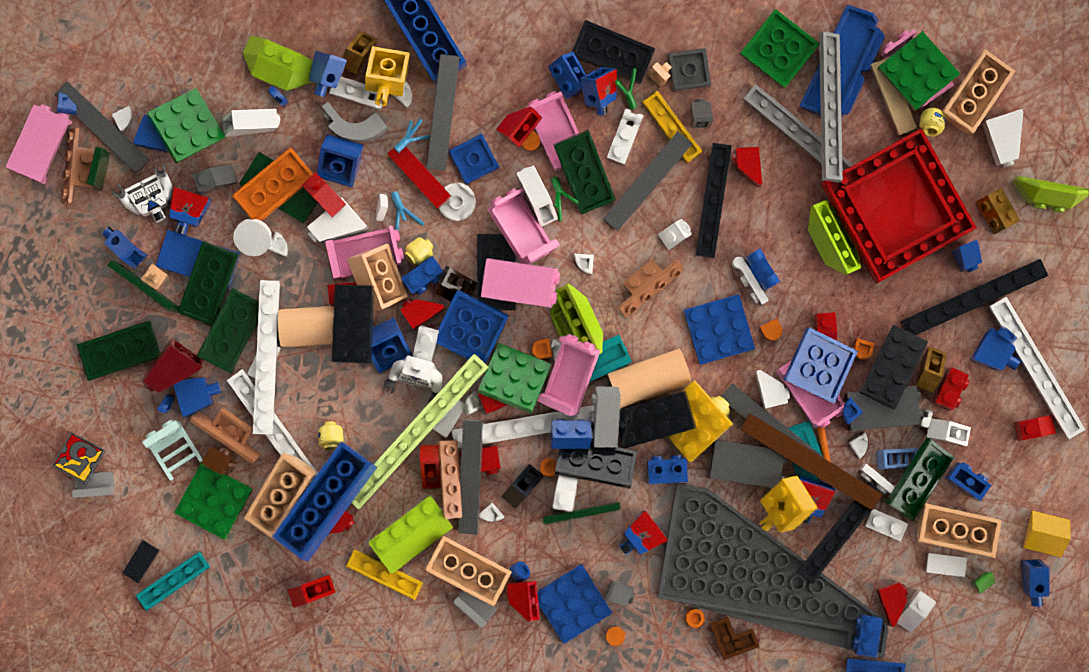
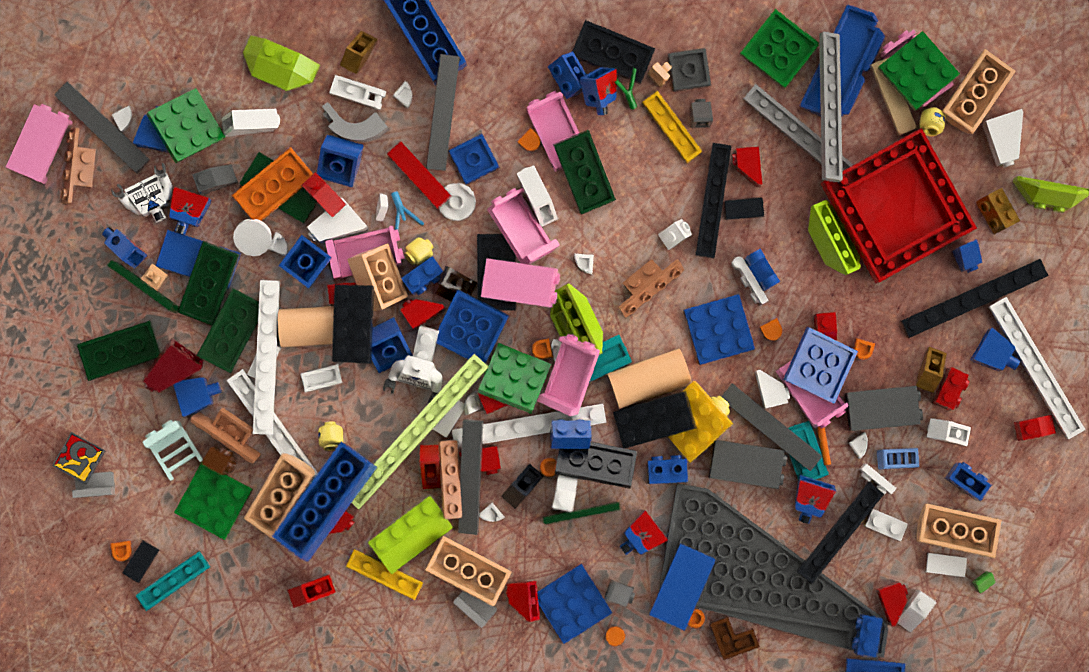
blue tile [57,93,77,115] -> none
dark green tile [87,146,111,190] -> none
blue tile [157,394,175,414] -> none
blue tile [268,86,288,106] -> none
blue torso [309,51,347,97] -> none
yellow brick [365,46,410,107] -> none
dark azure plant [394,119,430,153] -> none
red slope [496,106,542,147] -> none
blue tile [510,561,530,582] -> none
green plant [551,176,578,221] -> none
light grey brick [590,387,621,447] -> none
dark grey tile [603,132,692,231] -> none
white plate [607,109,643,165] -> none
reddish brown tile [740,413,883,511] -> none
yellow brick [759,476,817,533] -> none
blue tile [843,397,863,425] -> none
black plate [860,325,928,410] -> none
dark green tile [886,437,954,522] -> none
white tile [920,409,933,429] -> none
blue tile [997,326,1017,343] -> none
blue torso [1021,559,1050,607] -> none
yellow slope [1023,511,1070,557] -> none
none -> orange tile [110,541,132,561]
none -> blue slope [279,235,332,288]
none -> white tile [300,364,343,393]
none -> blue tile [649,543,716,631]
none -> black tile [724,197,765,220]

